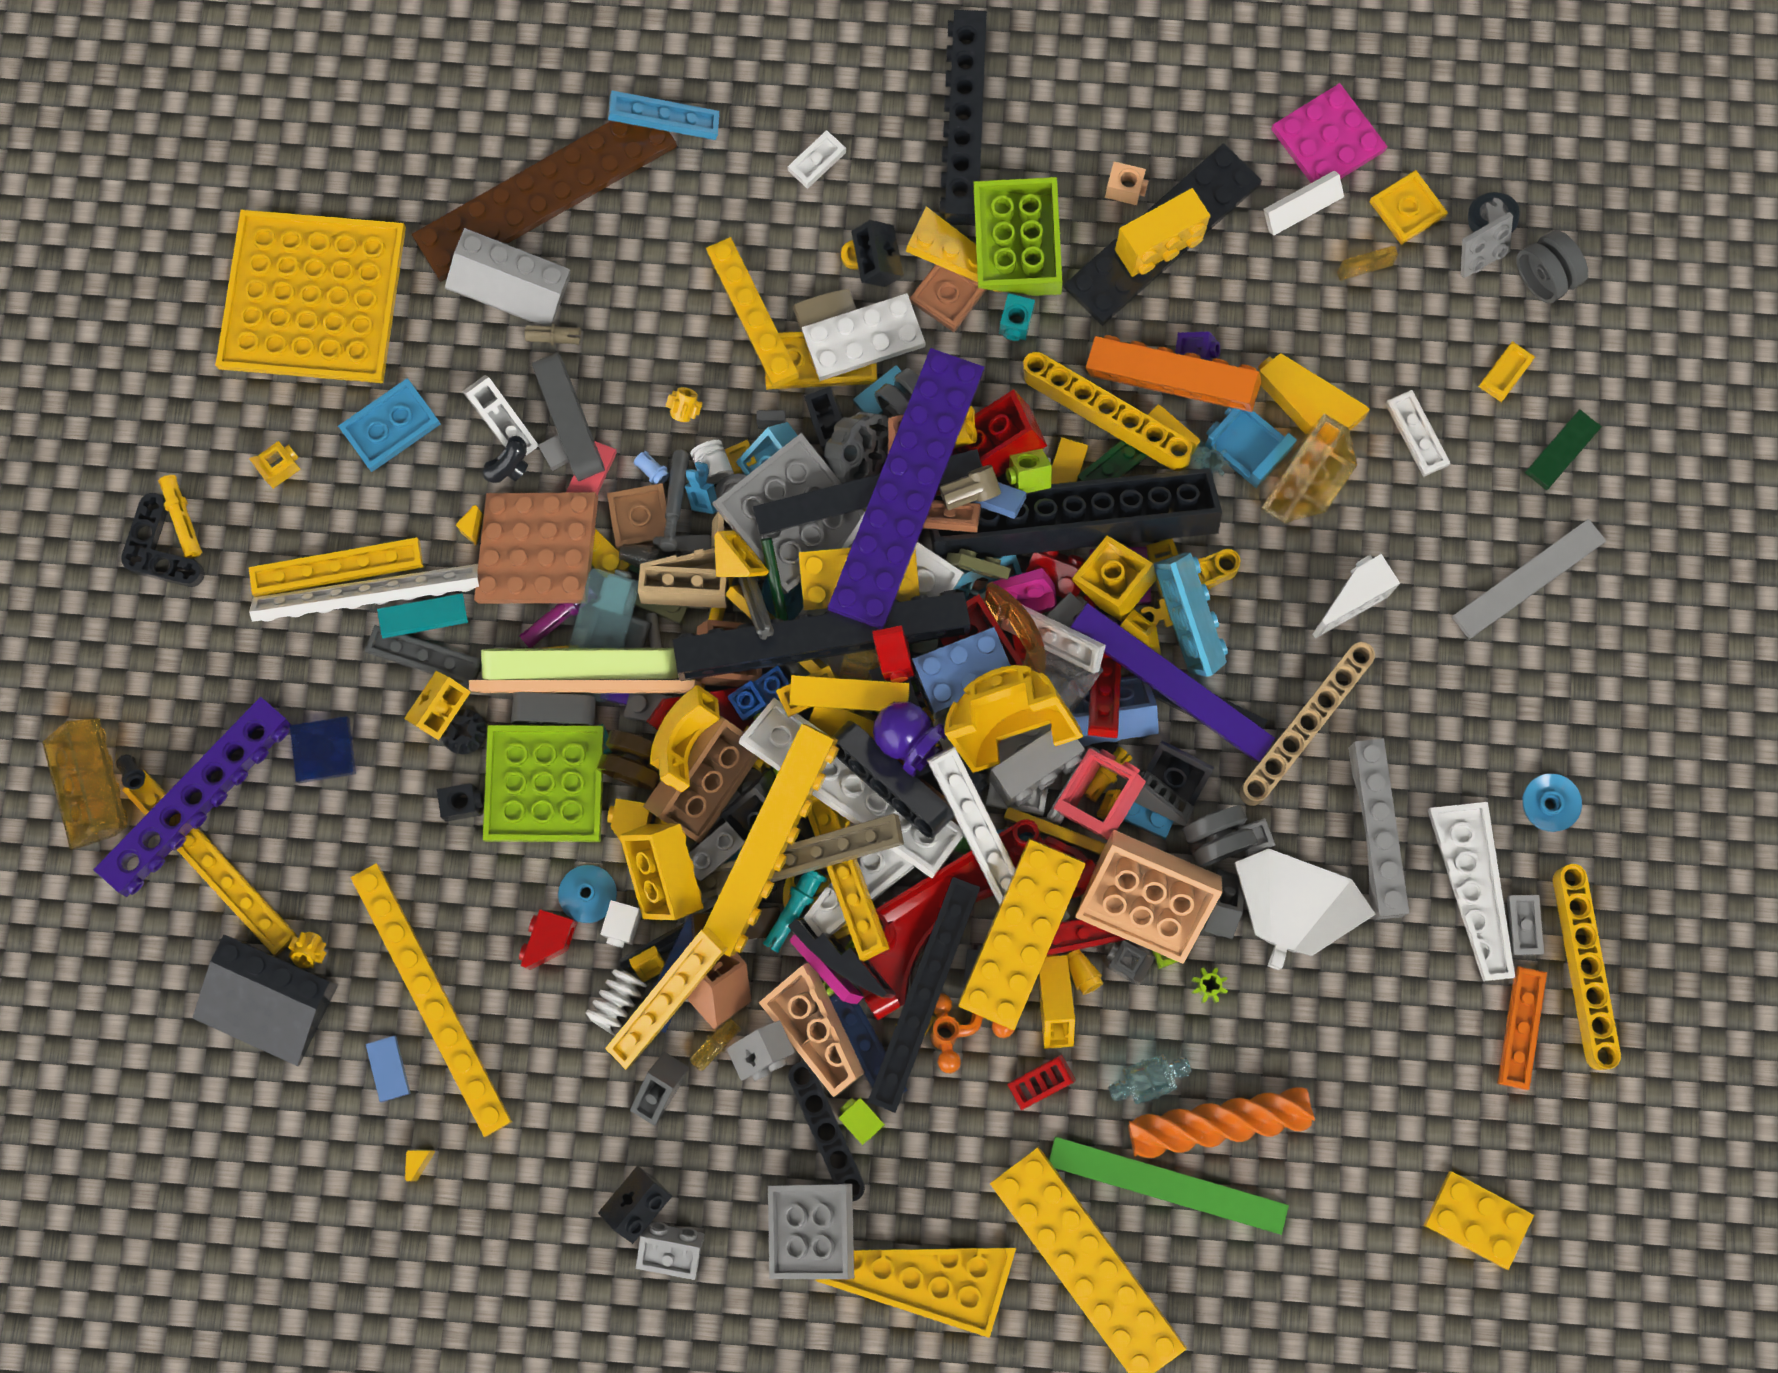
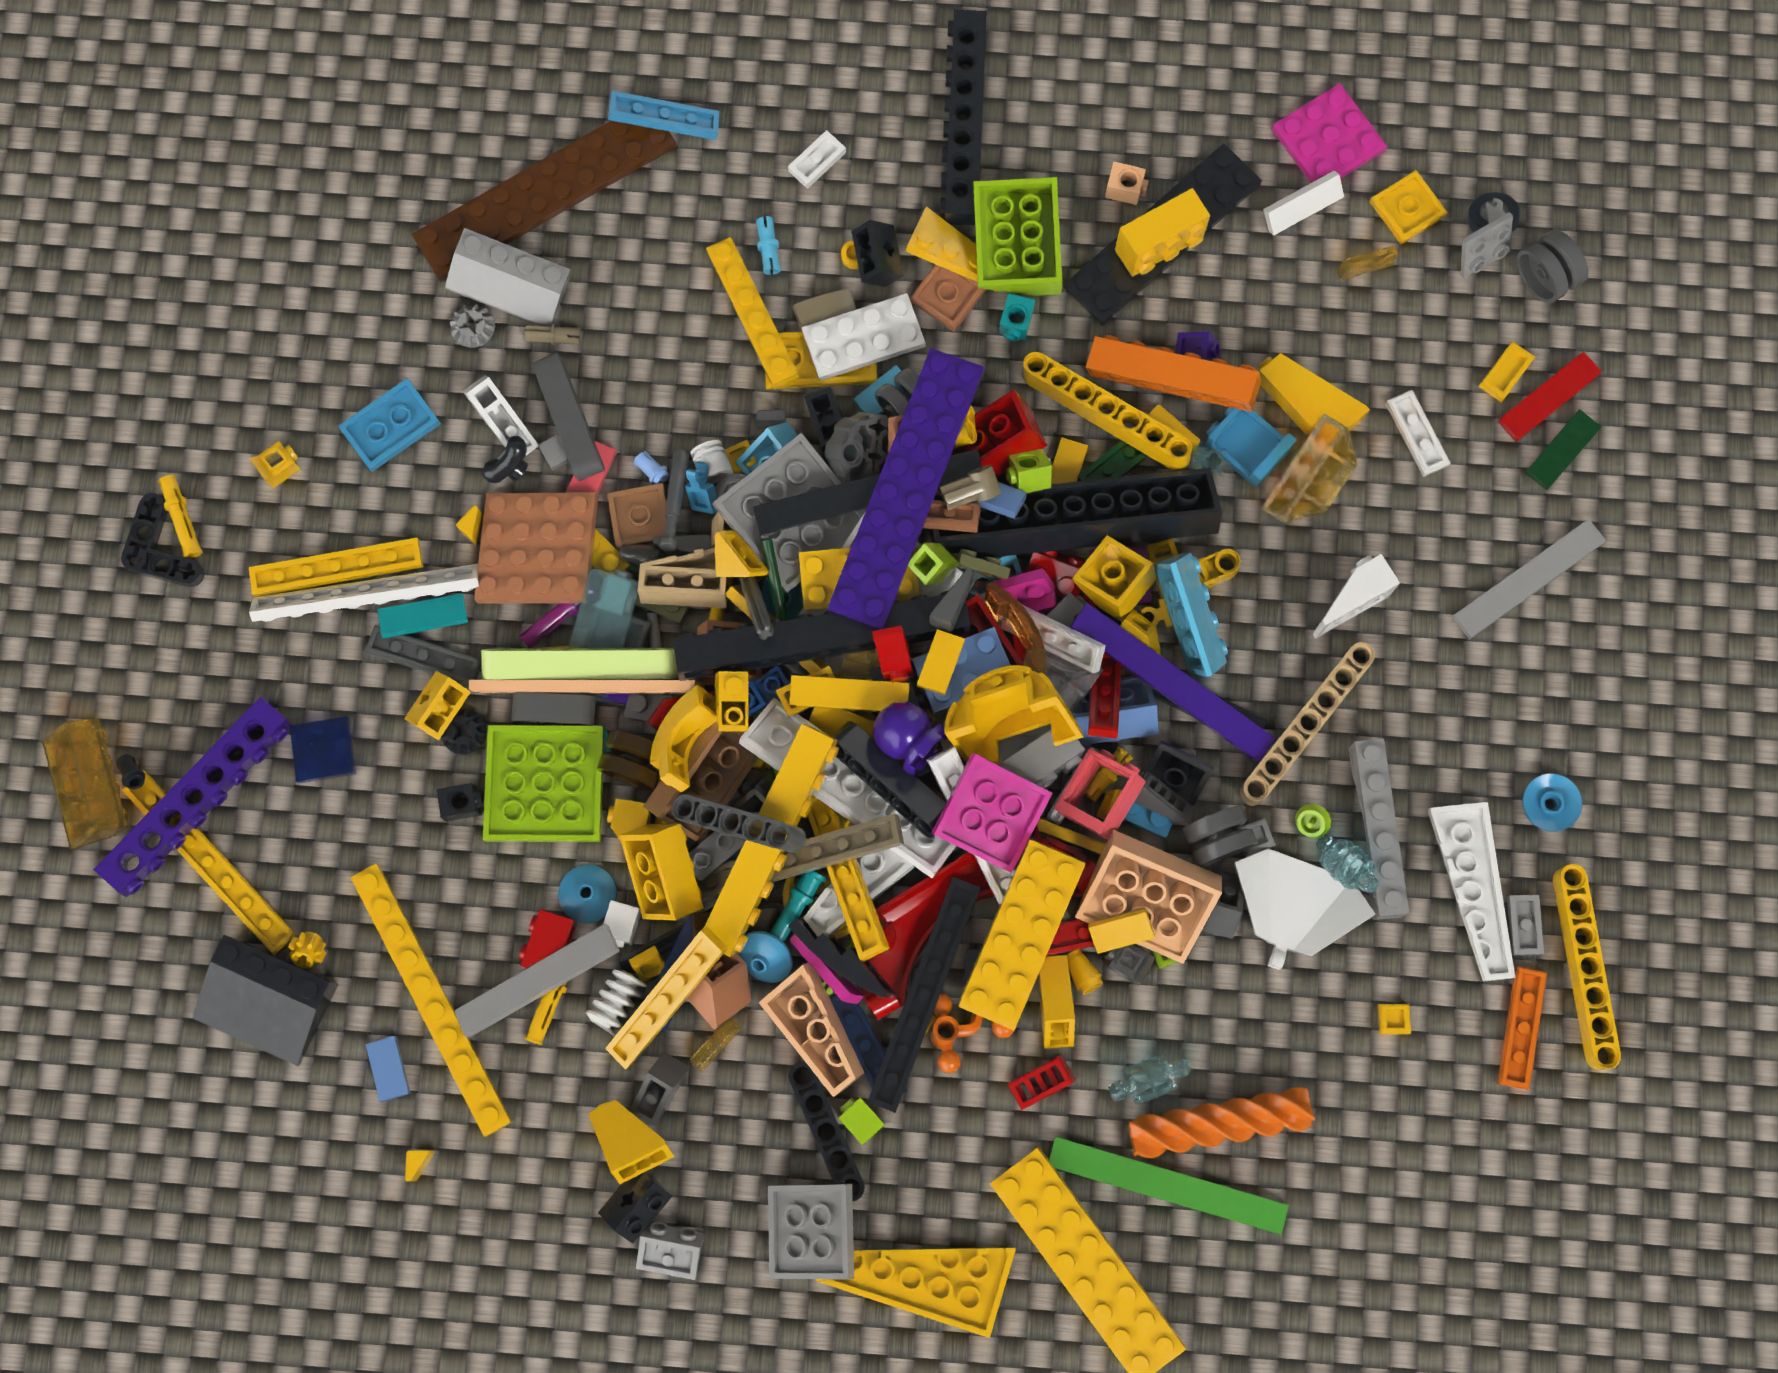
yellow plate [215,210,406,383] -> none
yellow gear [665,387,703,422] -> none
light grey brick [726,1020,795,1081] -> none
lime gear [1191,967,1228,1003] -> none
yellow plate [1423,1171,1534,1270] -> none
none -> light grey gear [450,304,495,348]
none -> light grey tile [454,924,620,1038]
none -> yellow pin [524,982,568,1046]
none -> yellow slope [588,1100,675,1184]
none -> dark grey beam [672,794,806,853]
none -> yellow slope [715,671,748,732]
none -> dark azure dish [737,931,793,983]
none -> medium azure pin [756,216,781,275]
none -> lime brick [908,543,959,585]
none -> yellow tile [917,629,965,696]
none -> dark grey slope [929,569,973,632]
none -> dark pink plate [931,752,1052,873]
none -> yellow tile [1088,908,1155,954]
none -> lime hat [1295,803,1331,838]
none -> clear light blue piece [1316,836,1379,893]
none -> yellow tile [1378,1004,1411,1035]
none -> red tile [1497,351,1602,442]

